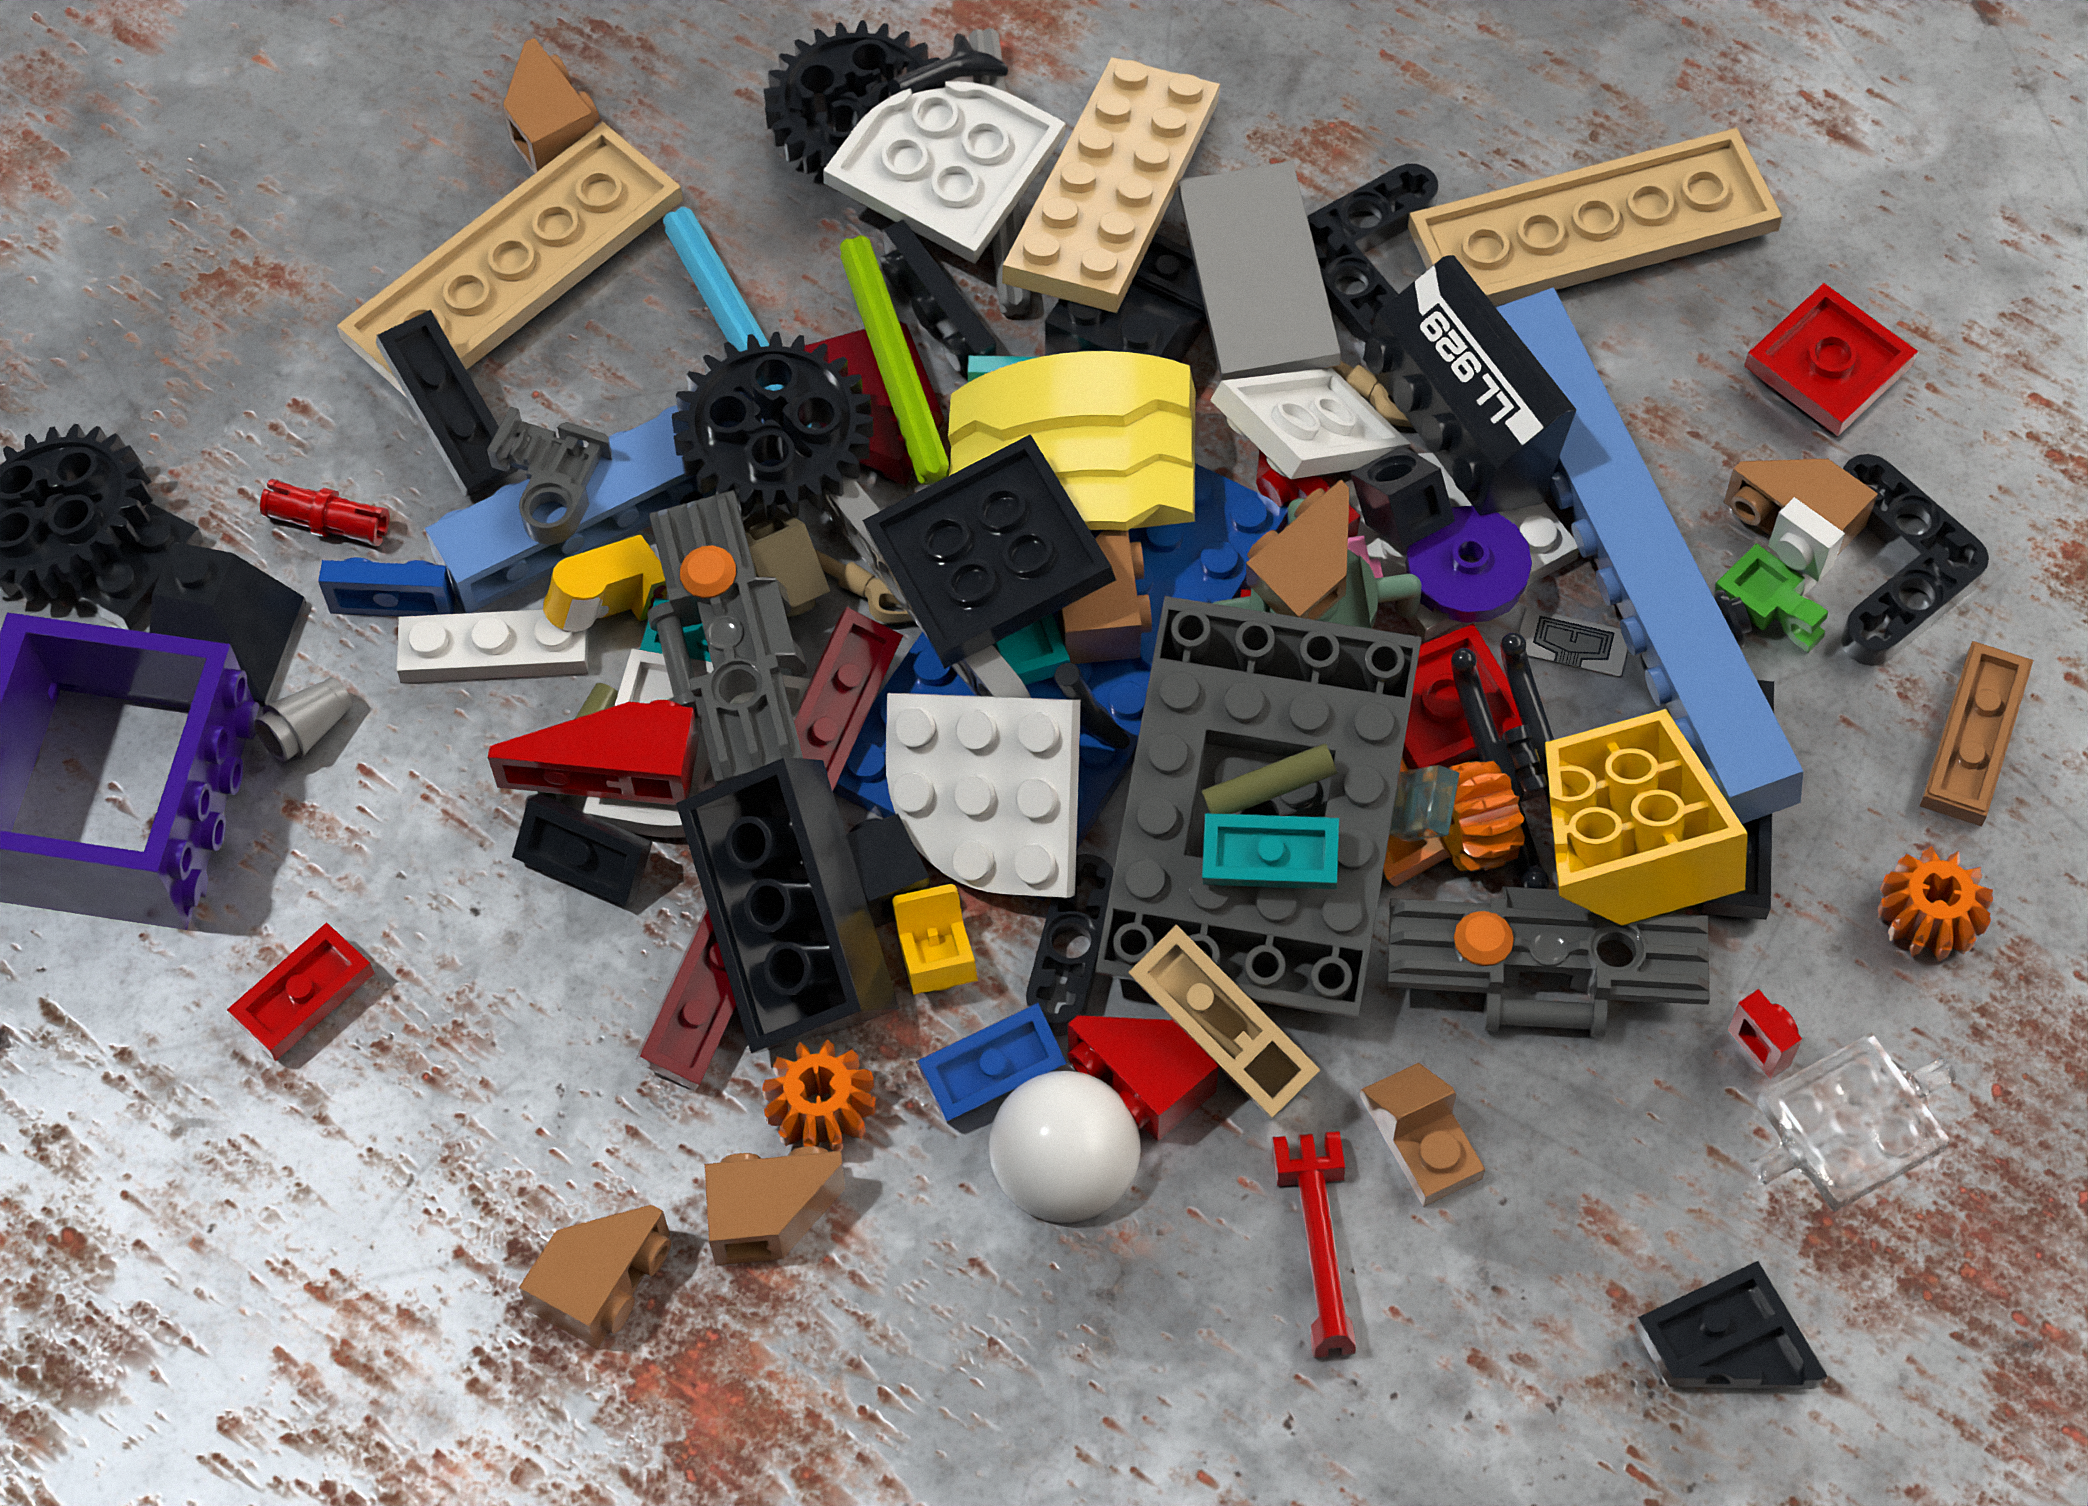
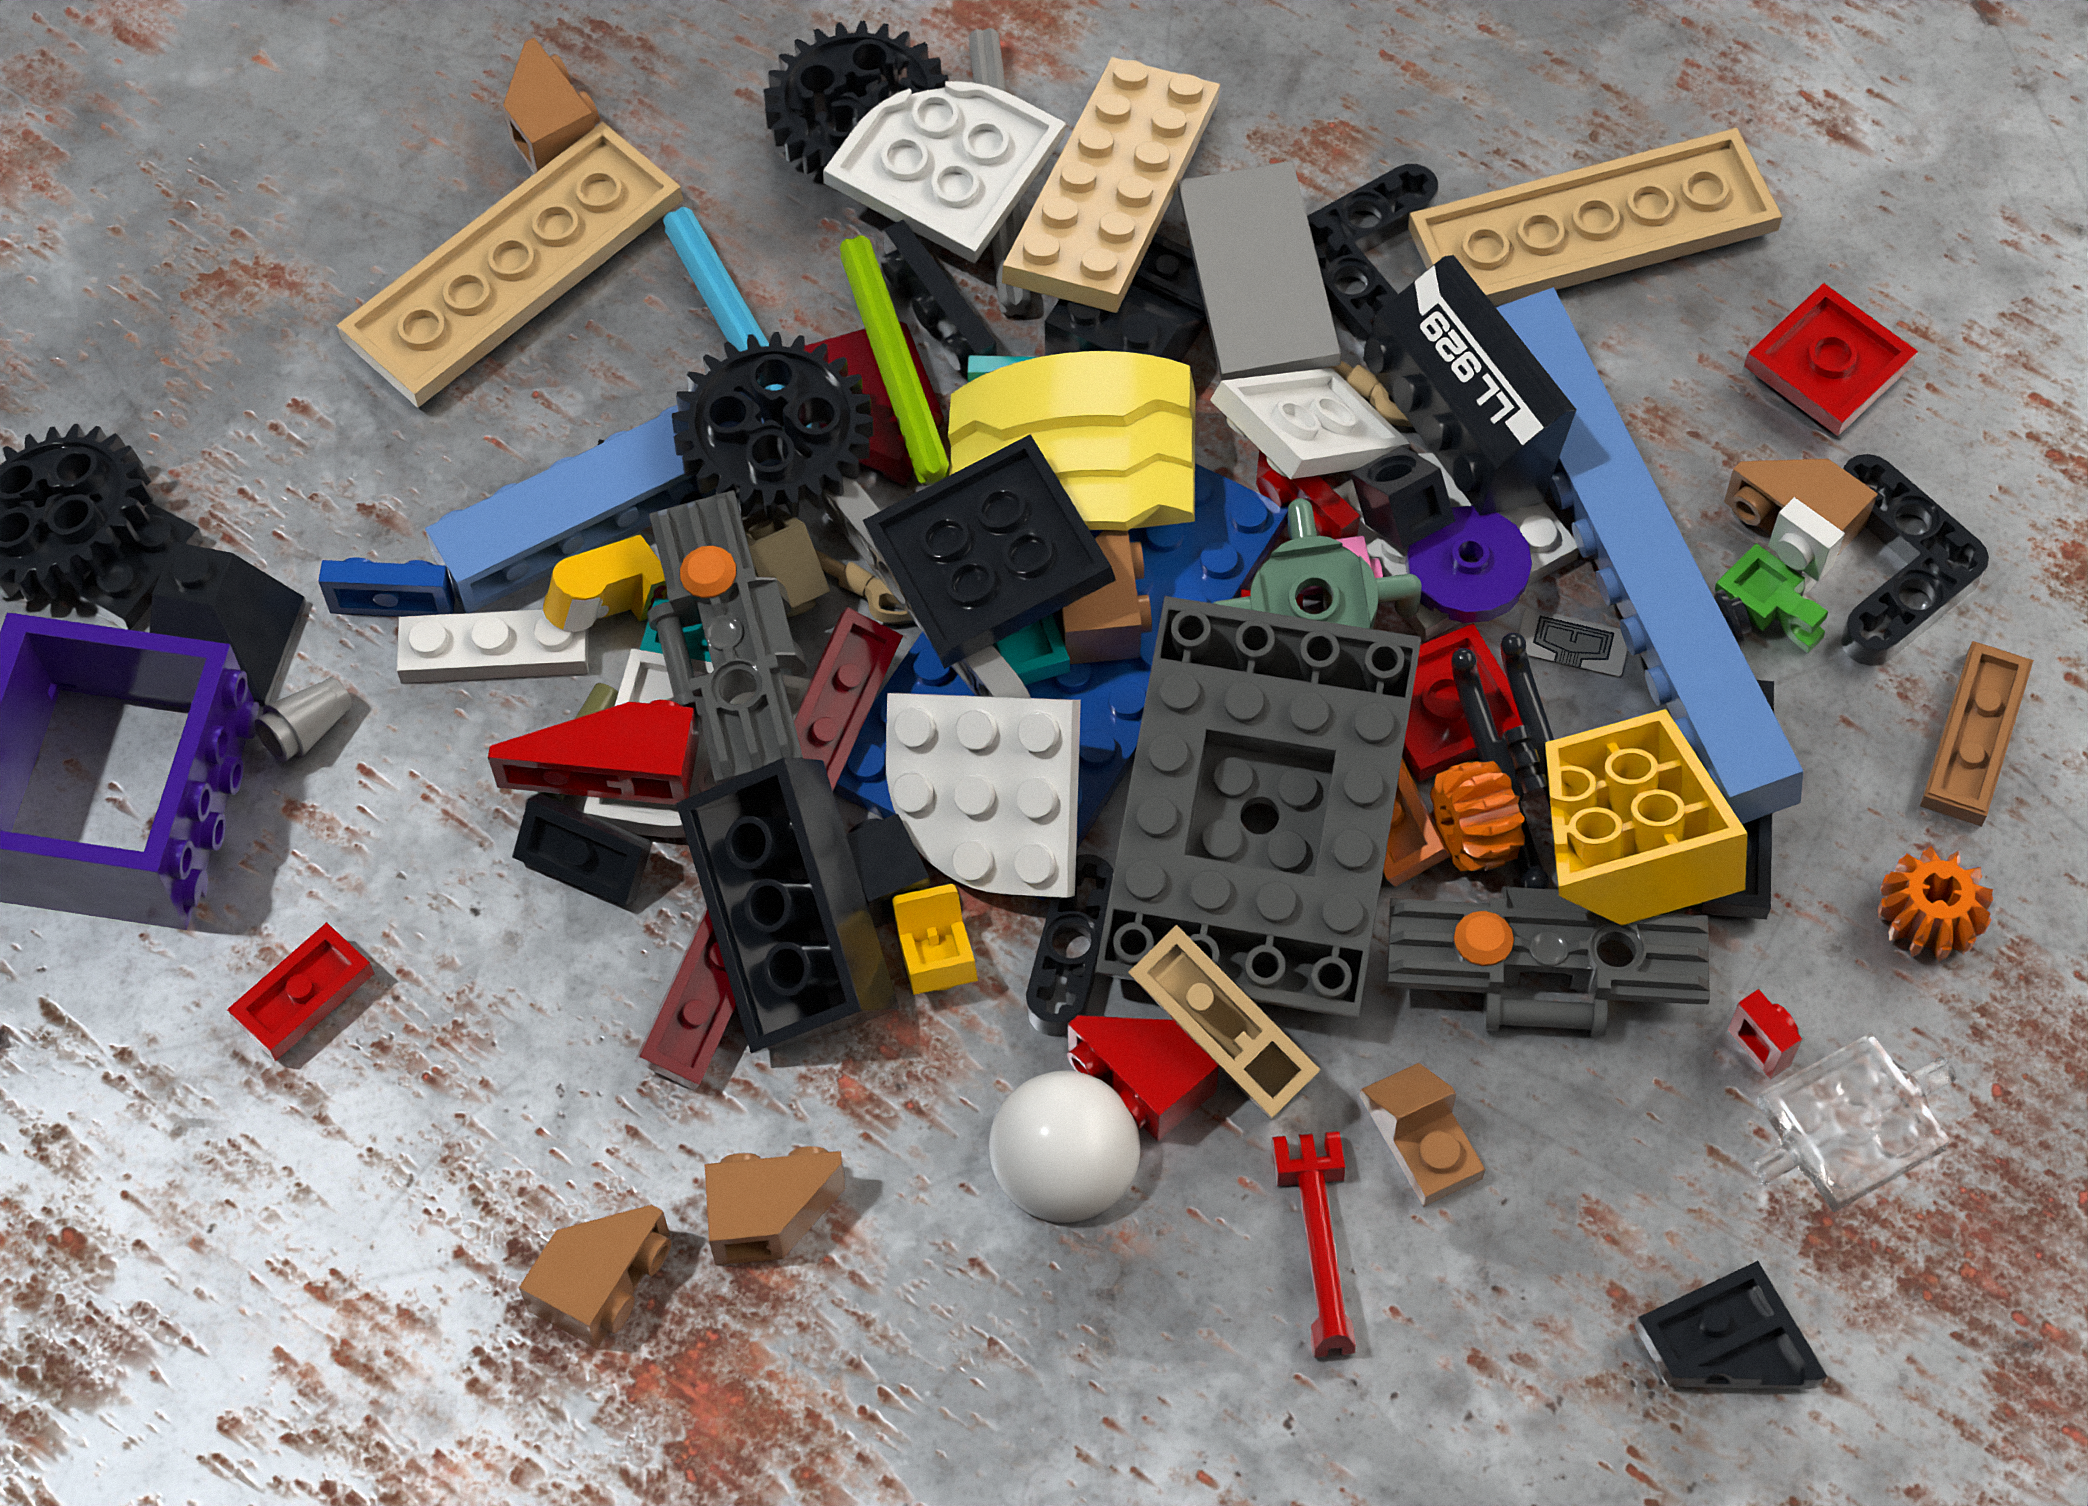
red pin [260,479,390,546] -> none
black plate [376,309,519,497] -> none
dark grey piece [487,406,613,545] -> none
orange gear [762,1038,876,1151] -> none
black piece [888,33,1008,96] -> none
blue plate [916,1003,1067,1122] -> none
black piece [1054,663,1130,749] -> none
olive piece [1202,743,1338,814] -> none
teal plate [1202,813,1339,890] -> none
medium nougat slope [1246,480,1350,620] -> none
clear light blue tile [1389,765,1459,841] -> none

